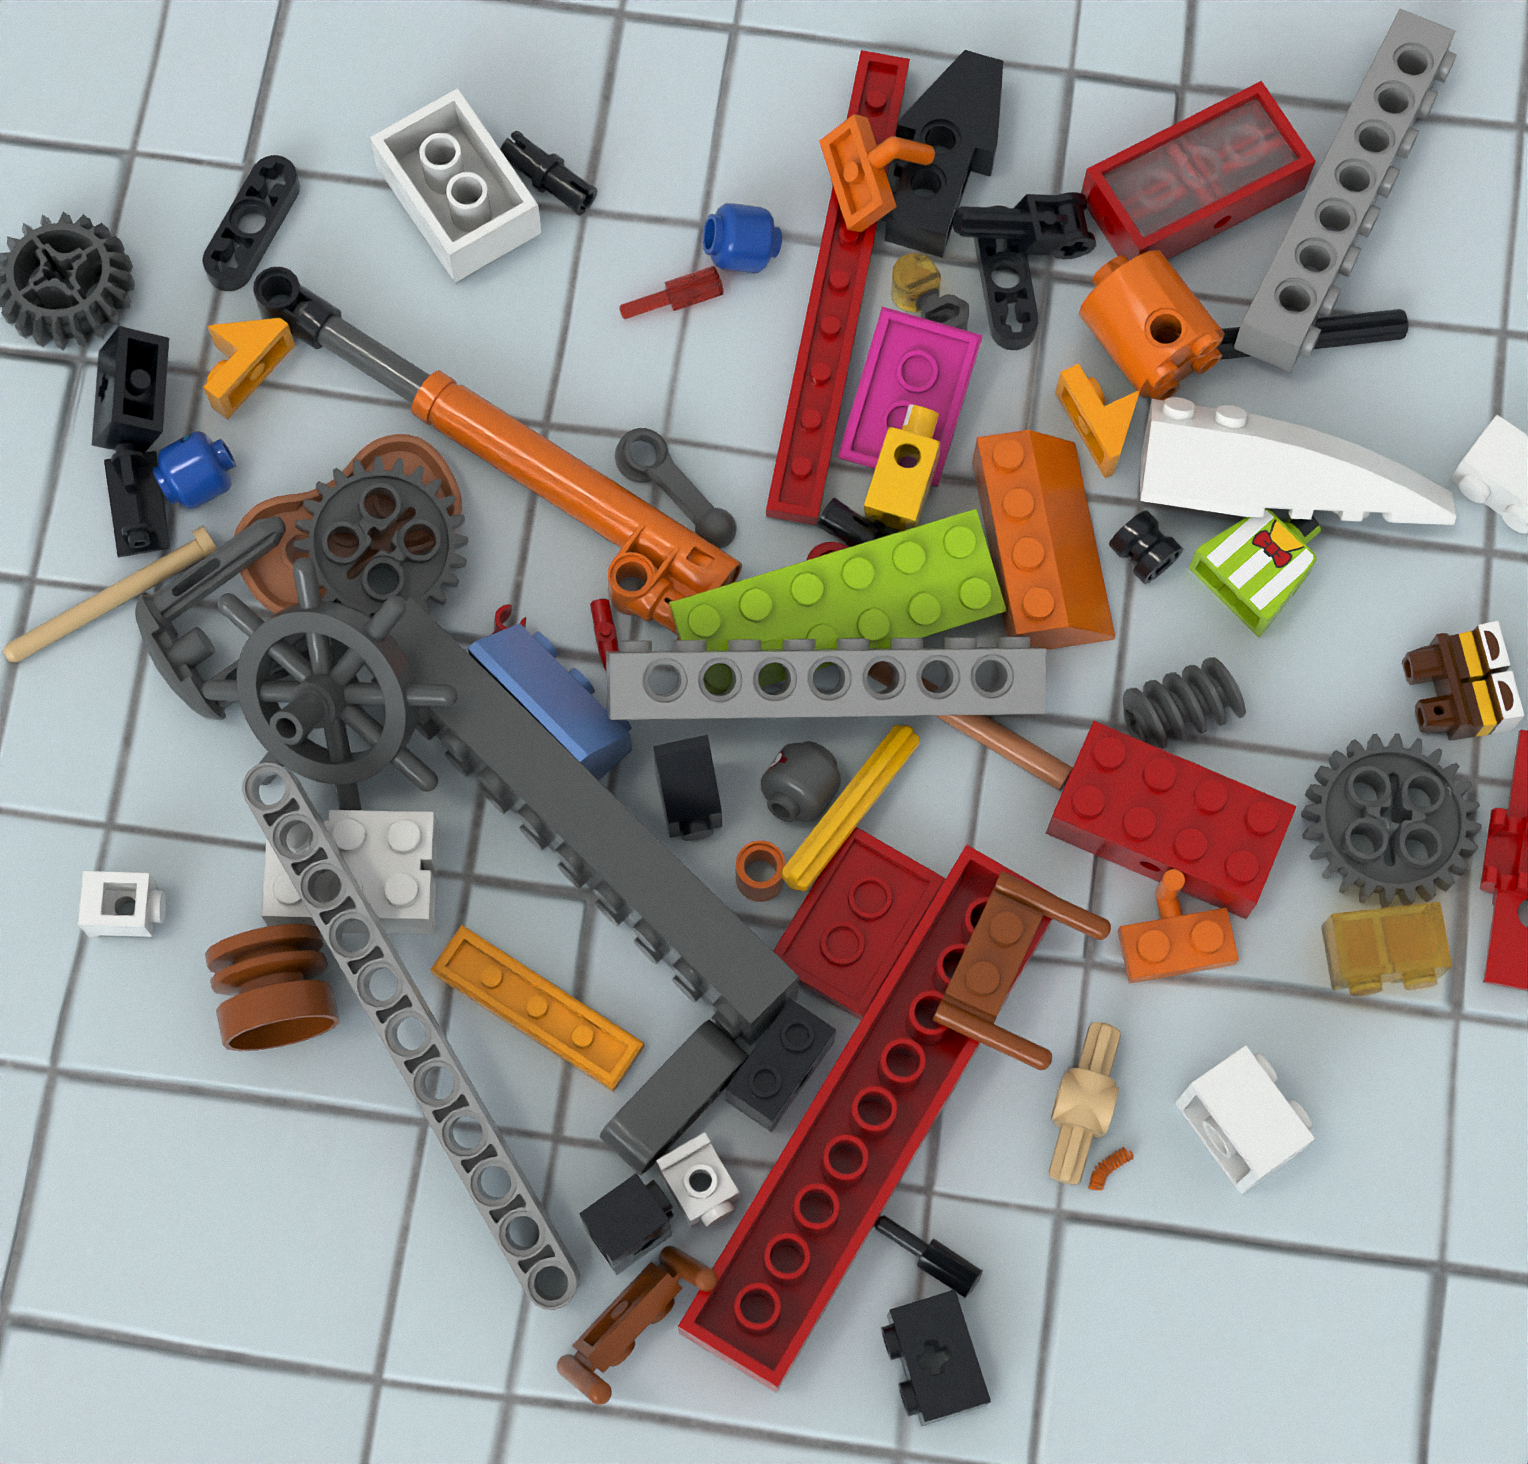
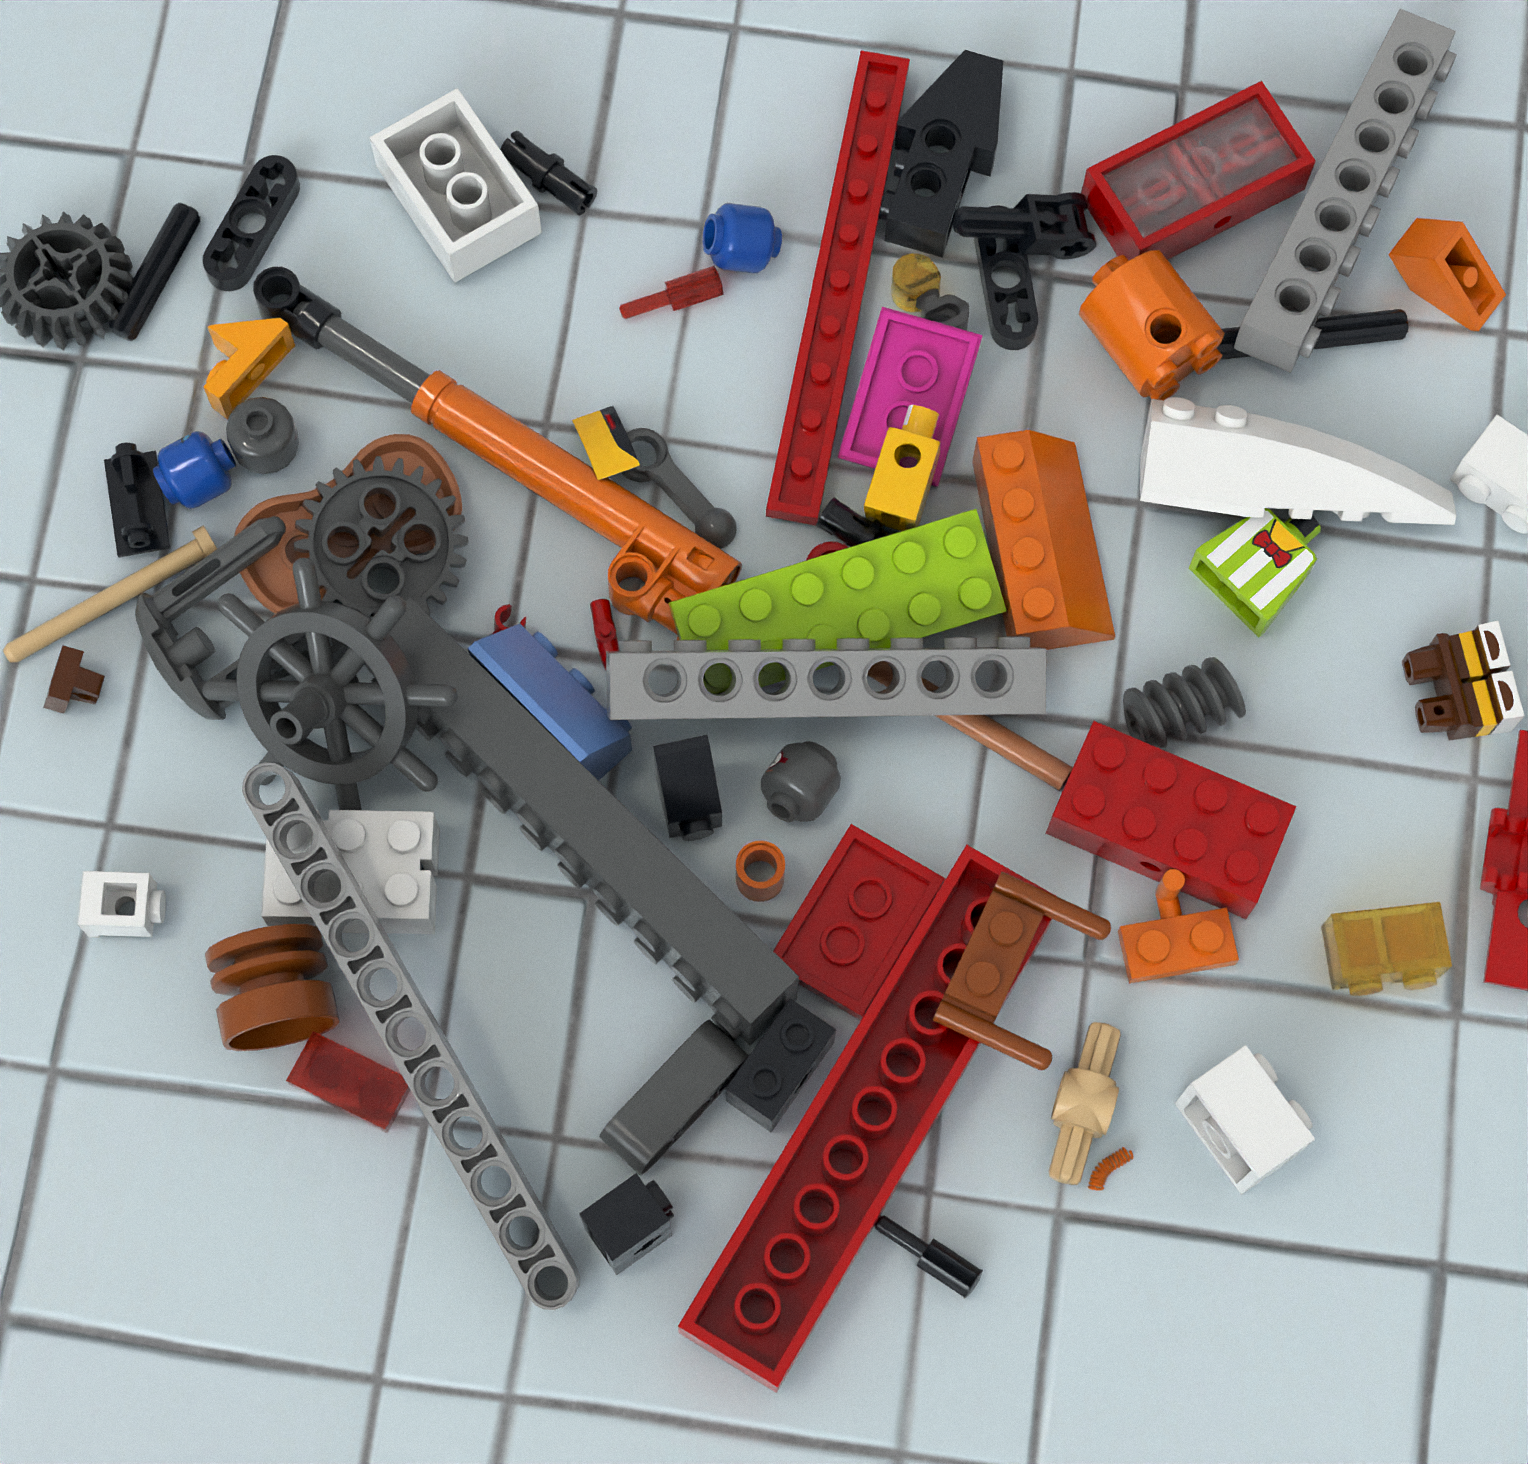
black brick [91,326,169,453] -> none
light orange tile [430,925,645,1092] -> none
dark orange plate [557,1246,718,1405] -> none
white brick [656,1132,739,1228] -> none
yellow axle [781,724,920,892] -> none
orange plate [819,114,935,232] -> none
black brick [881,1290,991,1427] -> none
light orange slope [1055,363,1140,478] -> none
black wheel [1109,510,1183,584] -> none
dark grey gear [1301,733,1482,909] -> none
none -> reddish brown tile [43,645,105,714]
none -> black axle [109,203,200,341]
none -> dark grey head [226,397,299,474]
none -> clear red plate [286,1031,410,1133]
none -> yellow sticker [572,406,640,480]
none -> orange slope [1388,218,1506,331]

